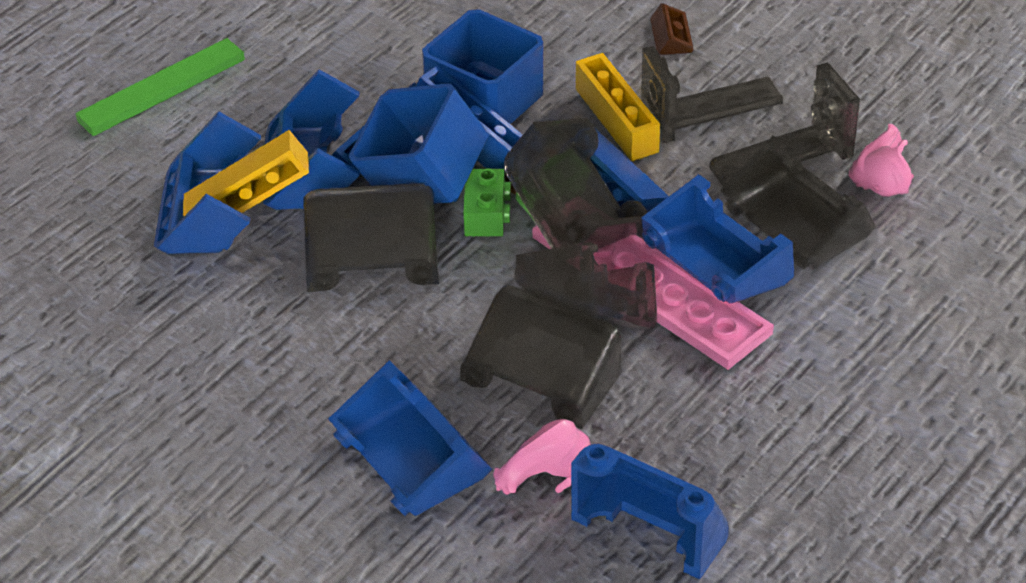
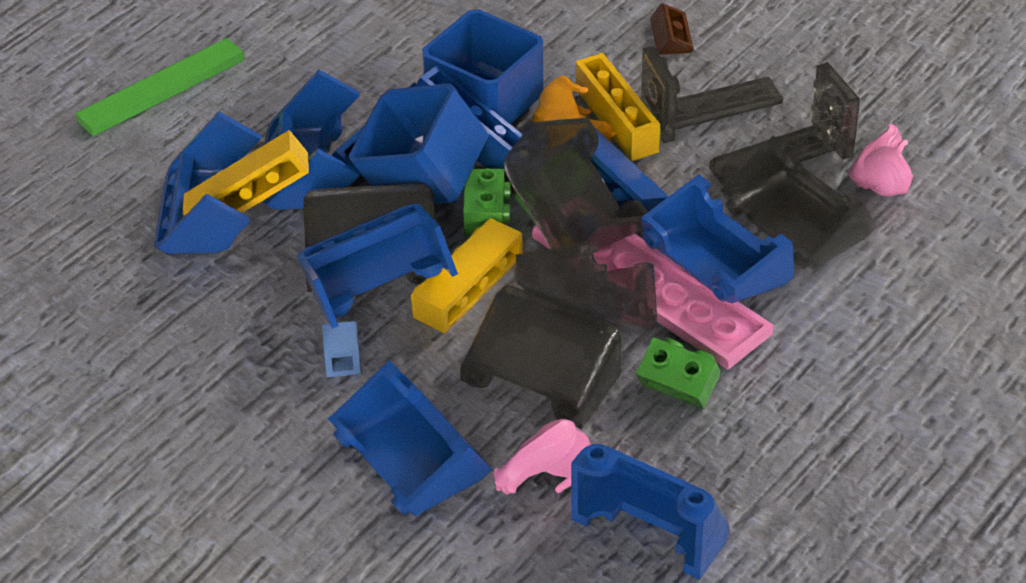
none -> blue windscreen [297,204,458,329]
none -> medium blue brick [322,321,361,377]
none -> yellow brick [411,218,523,334]
none -> light orange piece [532,75,616,142]
none -> bright green brick [636,337,721,409]

